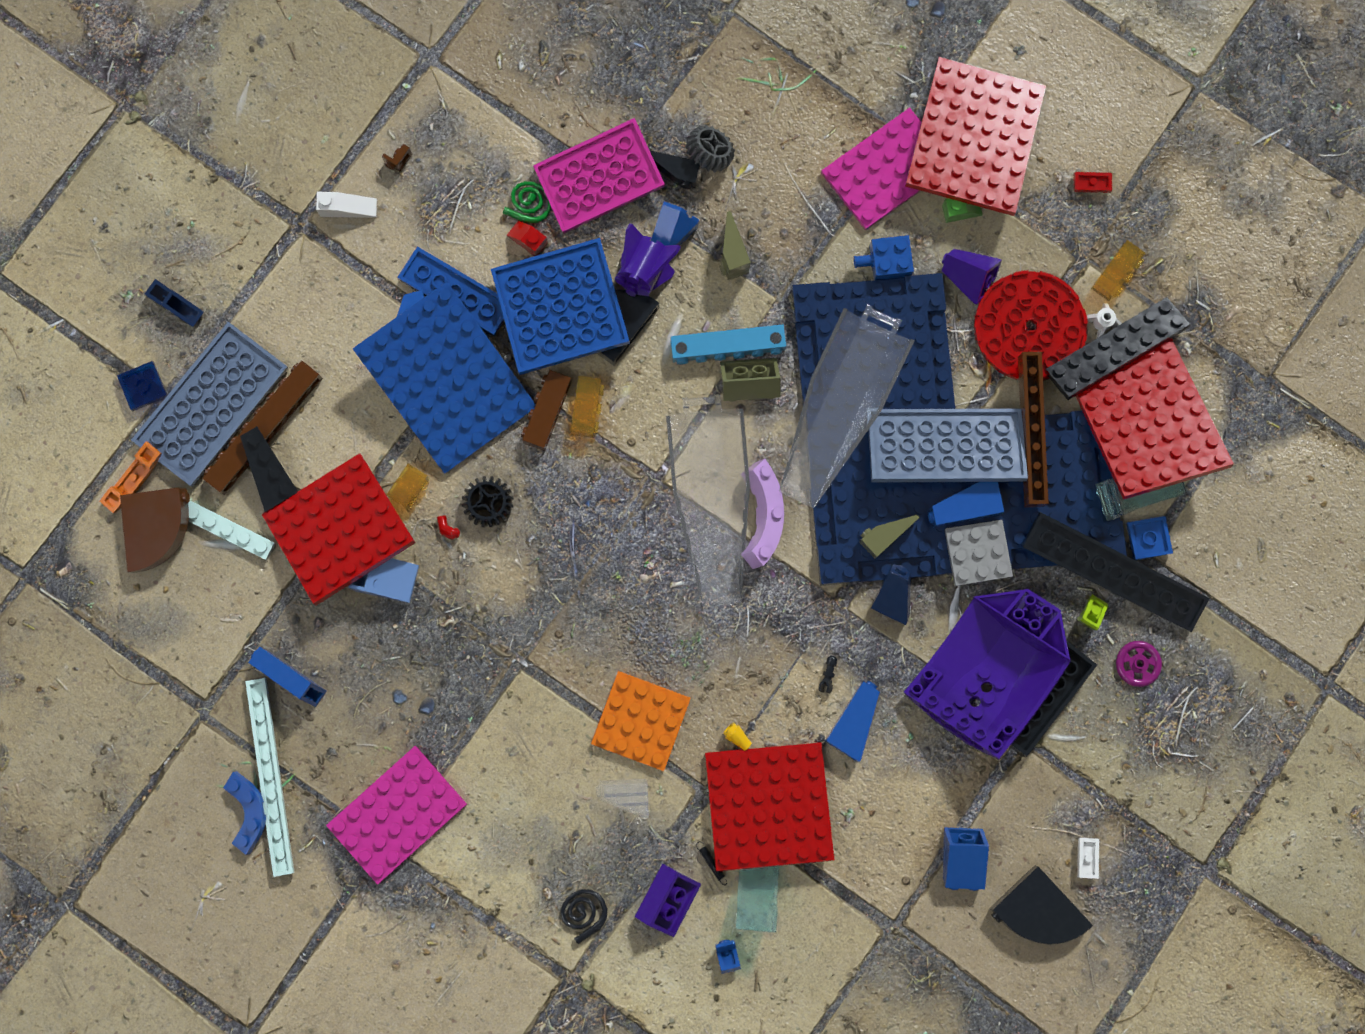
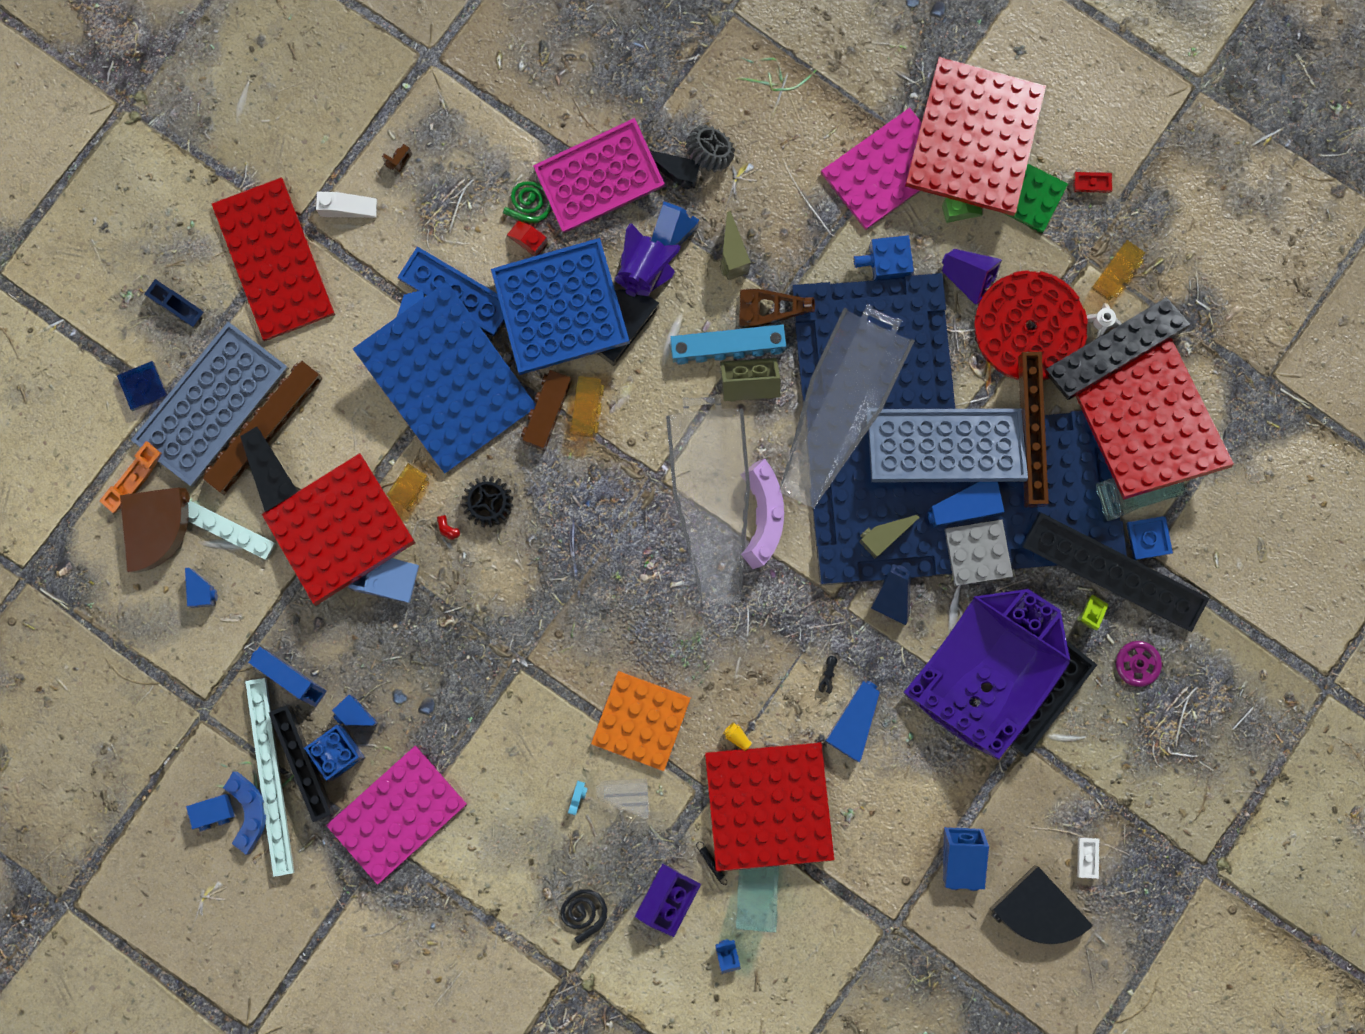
none -> blue slope [185,567,218,608]
none -> blue brick [186,794,235,832]
none -> red plate [212,177,335,342]
none -> black brick [268,705,335,822]
none -> blue brick [304,725,365,781]
none -> blue slope [332,694,378,726]
none -> medium azure plate [568,781,588,815]
none -> reddish brown plate [739,289,815,328]
none -> green plate [1003,164,1068,234]

